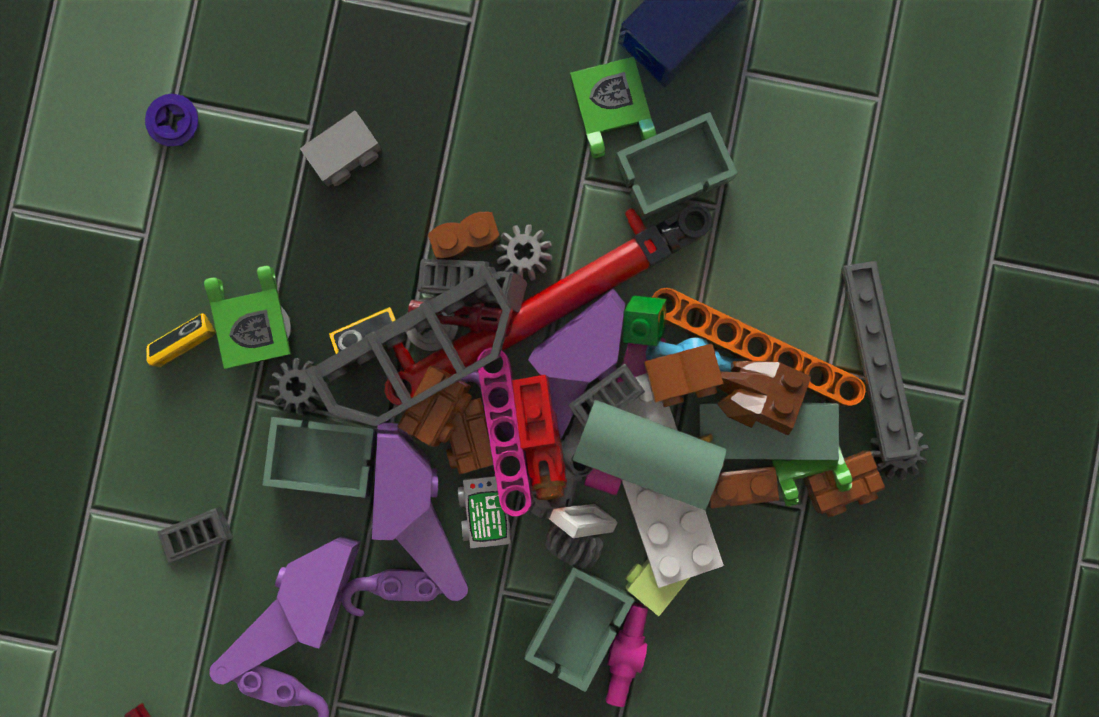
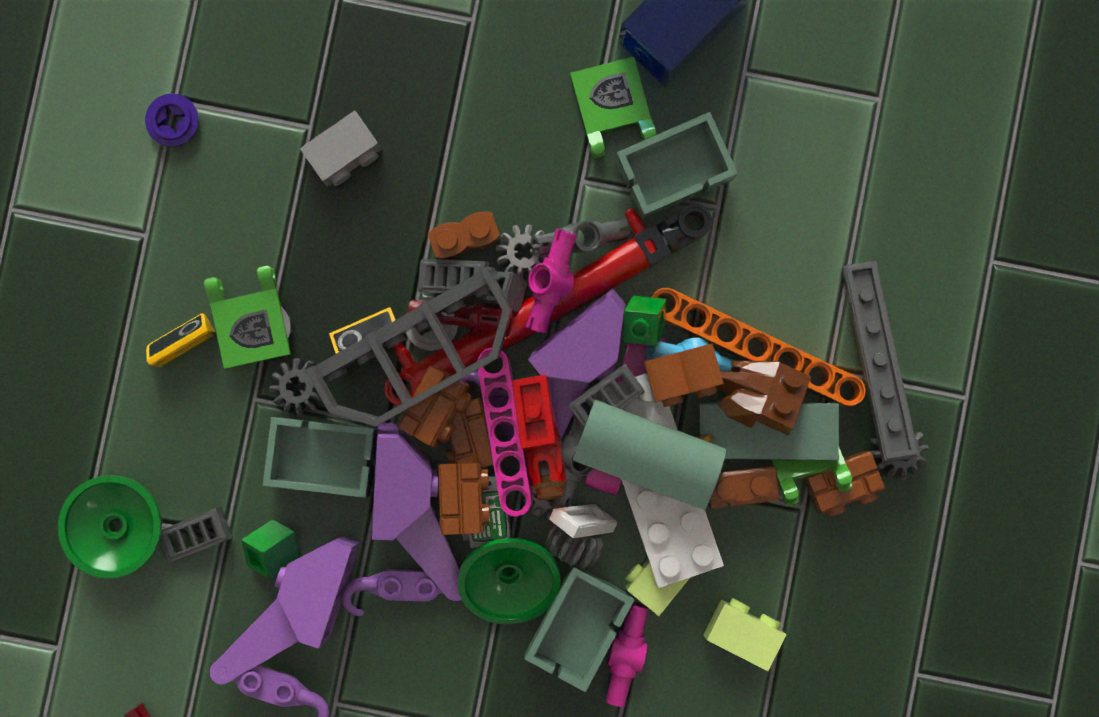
none -> green dish [58,475,162,578]
none -> green panel [241,520,299,579]
none -> dark orange brick [438,462,490,535]
none -> green dish [458,538,561,624]
none -> dark pink pin [526,228,577,333]
none -> dark grey pin [531,218,630,257]
none -> yellowish green brick [703,598,787,671]

